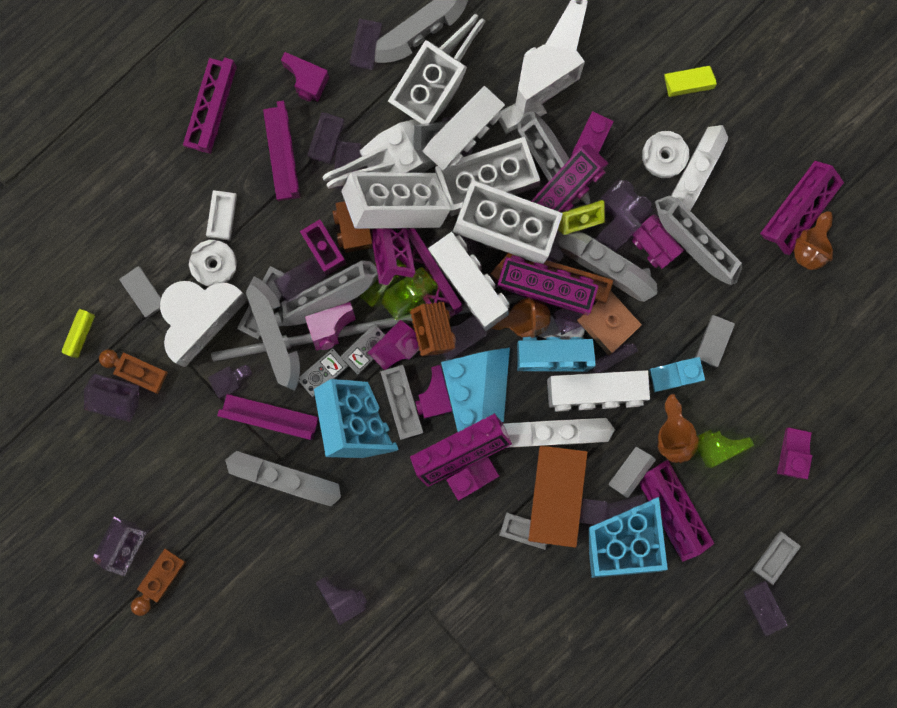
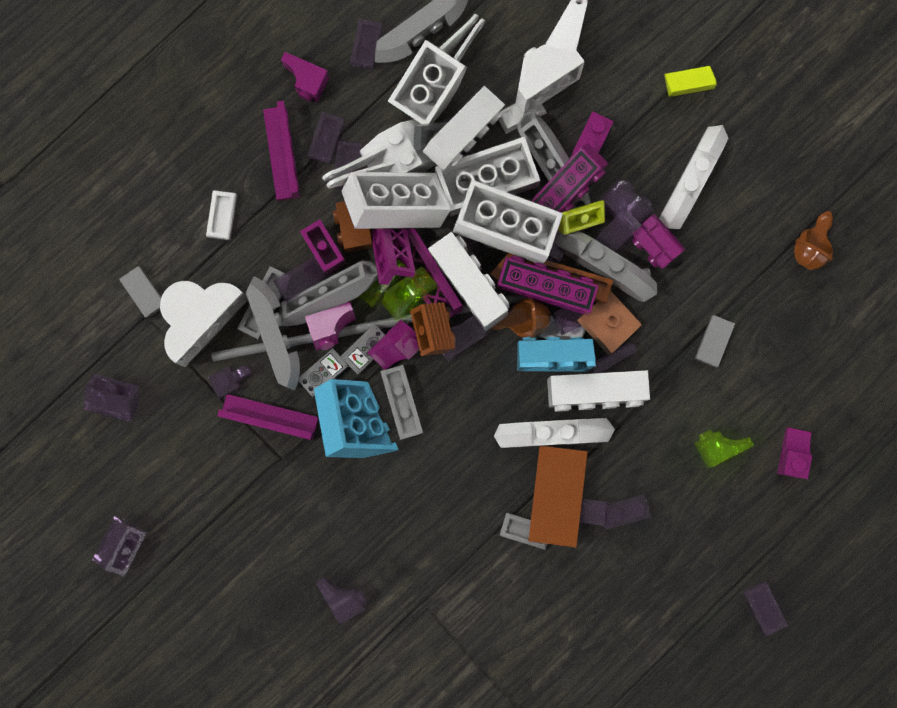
neon yellow slope [62,309,95,358] -> none
dark orange plate [99,349,168,394] -> none
dark orange plate [131,549,186,616] -> none
magenta fence [183,58,237,154] -> none
white plate [189,240,237,286] -> none
light grey brick [225,451,341,506] -> none
magenta brick [410,413,512,487] -> none
magenta arch [415,365,452,419] -> none
medium azure wedge [441,348,510,432] -> none
magenta arch [446,457,499,501] -> none
medium azure wedge [589,497,668,578] -> none
light grey tile [608,447,656,498] -> none
magenta fence [639,460,714,562] -> none
white plate [642,131,689,178] -> none
medium azure arch [649,357,705,392] -> none
light grey brick [655,196,742,285] -> none
dark orange piece [658,394,699,463] -> none
light grey tile [752,531,801,585] -> none
magenta fence [760,161,844,255] -> none

